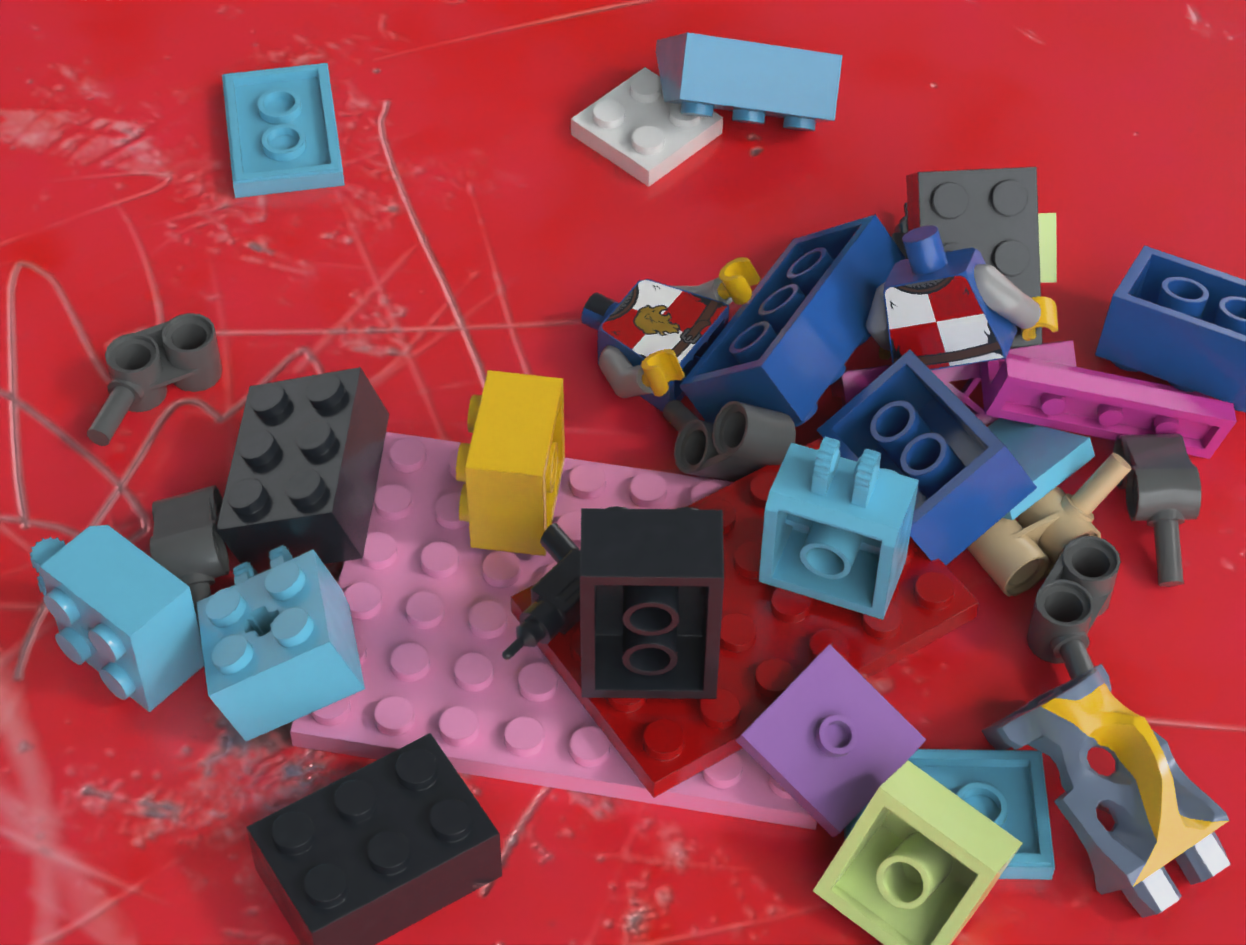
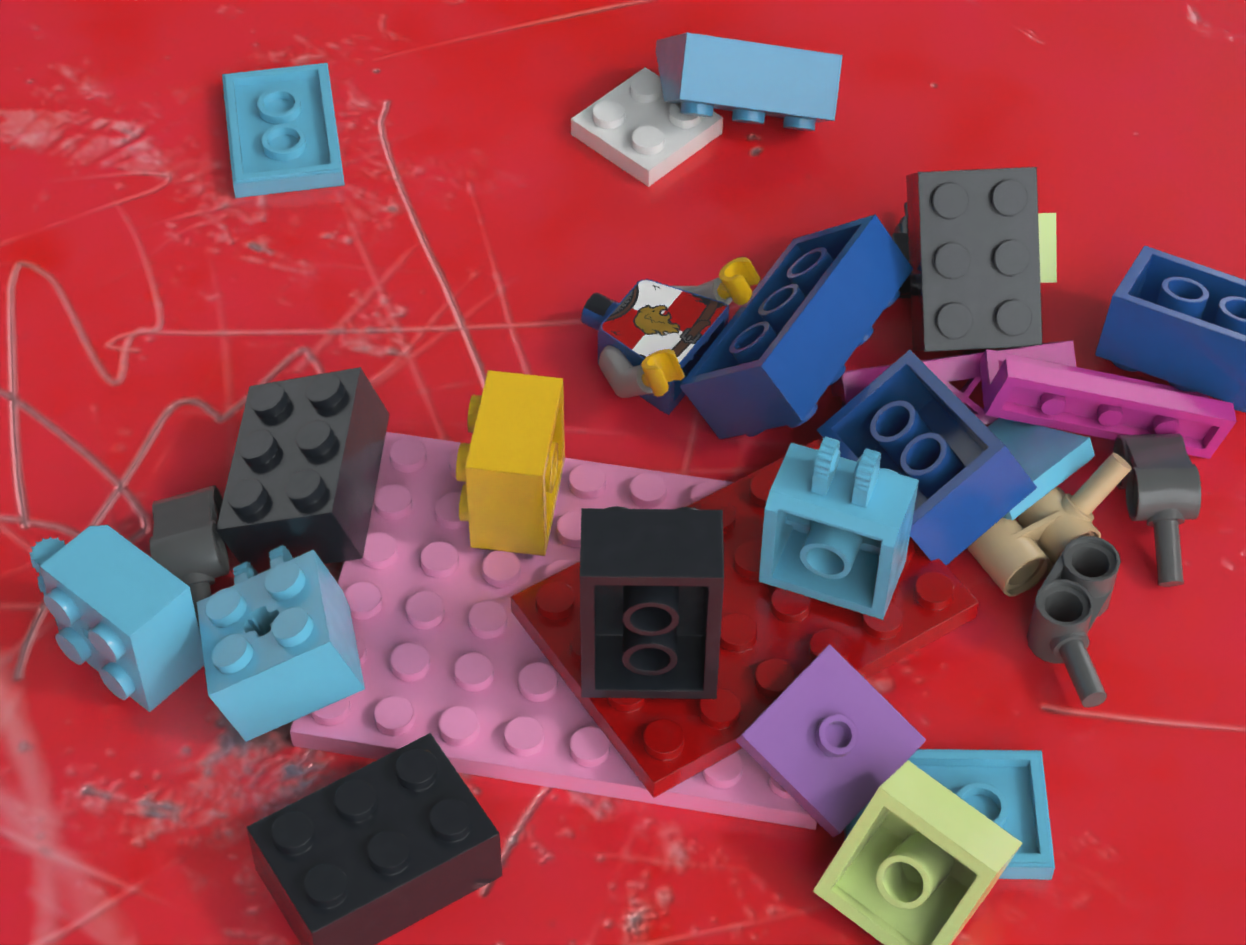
dark grey beam [87,313,223,446] -> none
black piece [502,523,580,660] -> none
dark grey beam [663,400,796,482] -> none
torso [866,225,1058,370] -> none
sand blue hips [982,664,1231,918] -> none

